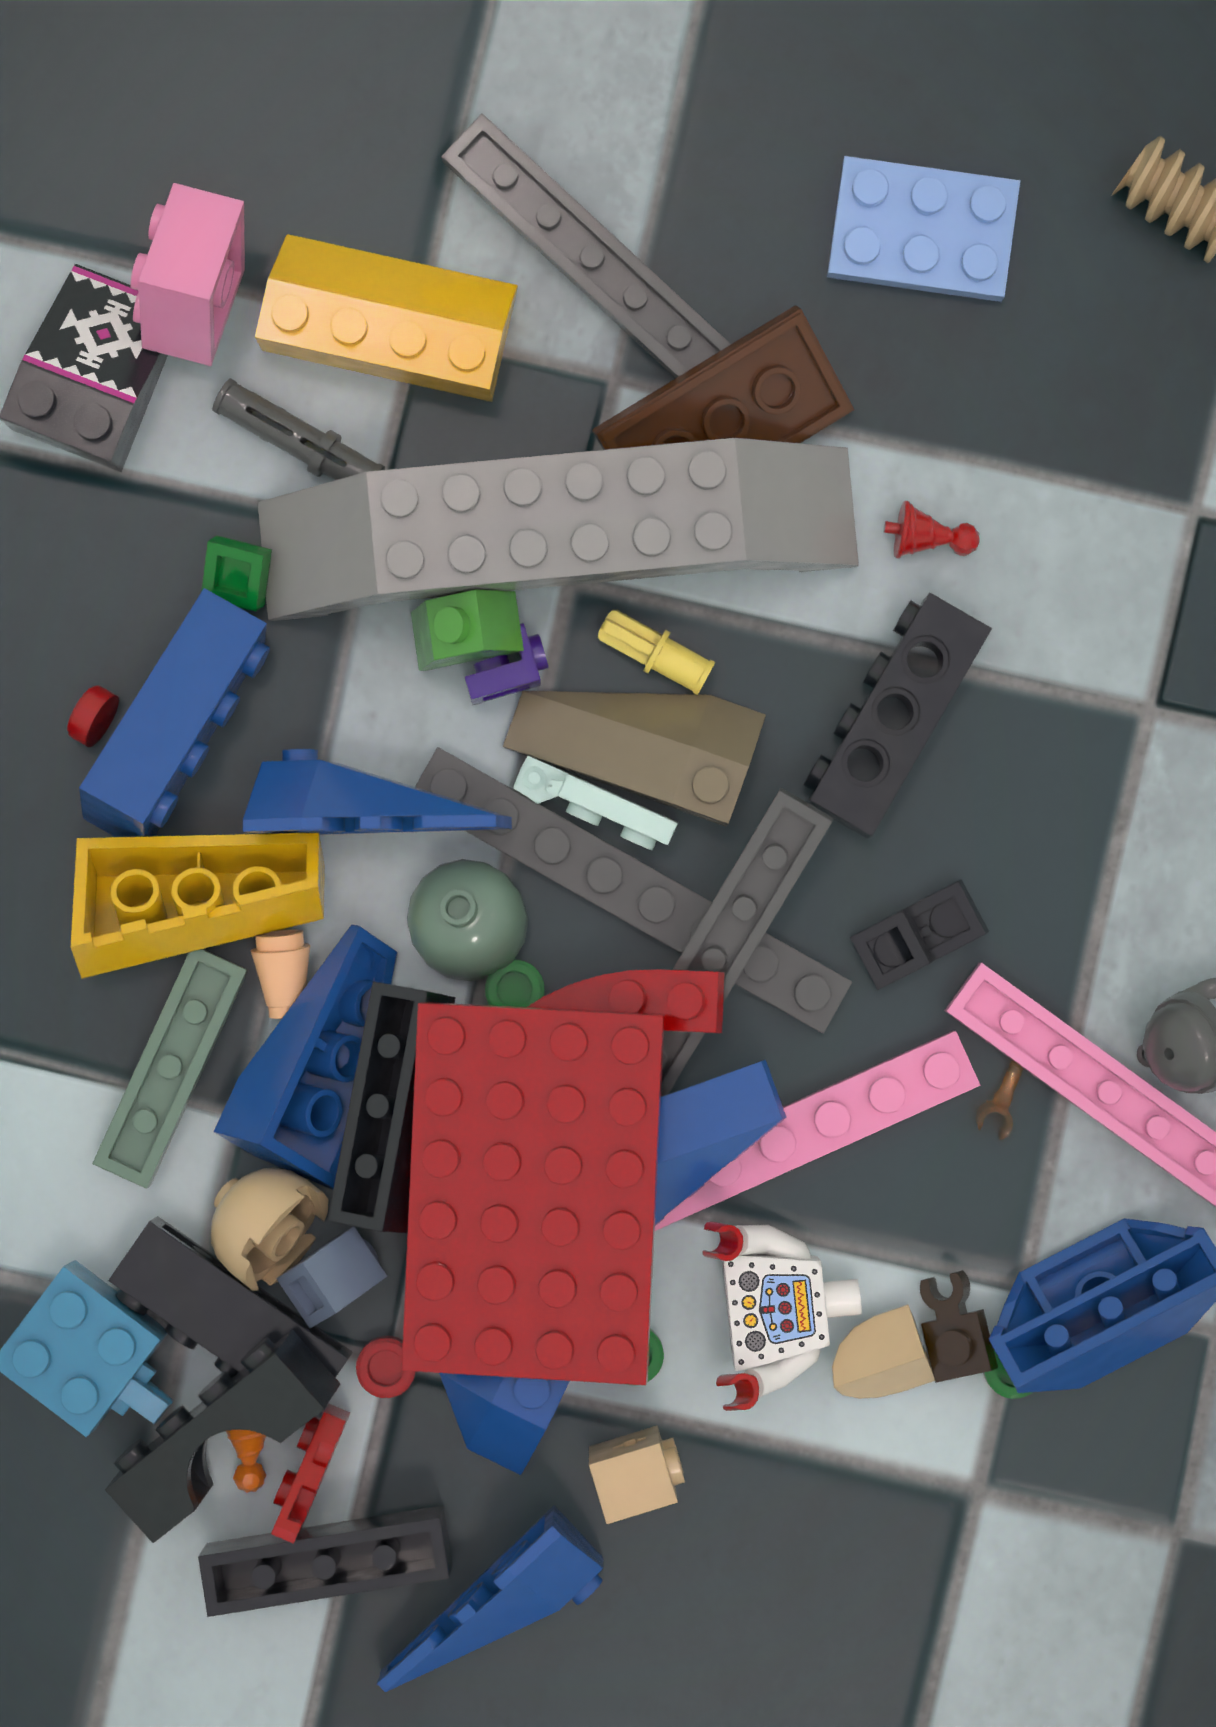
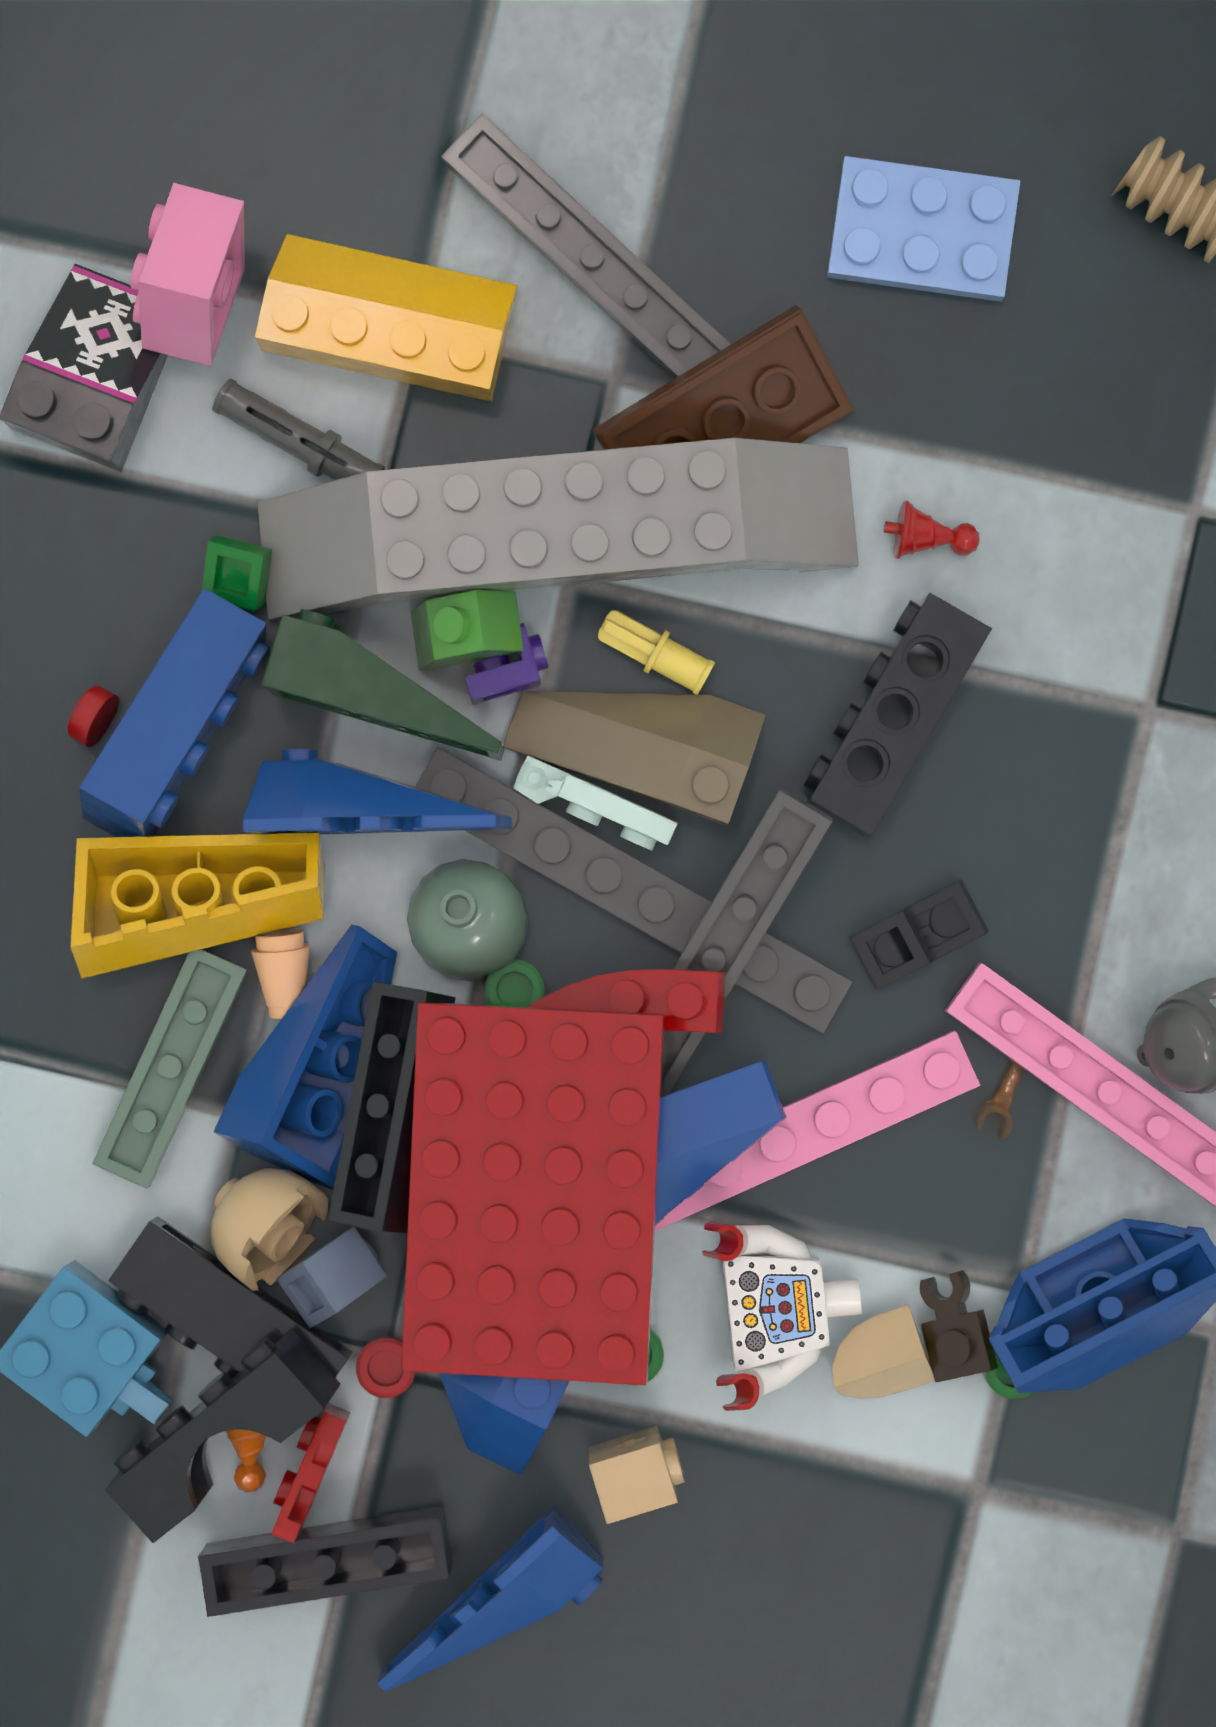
none -> dark green slope [262,609,505,761]

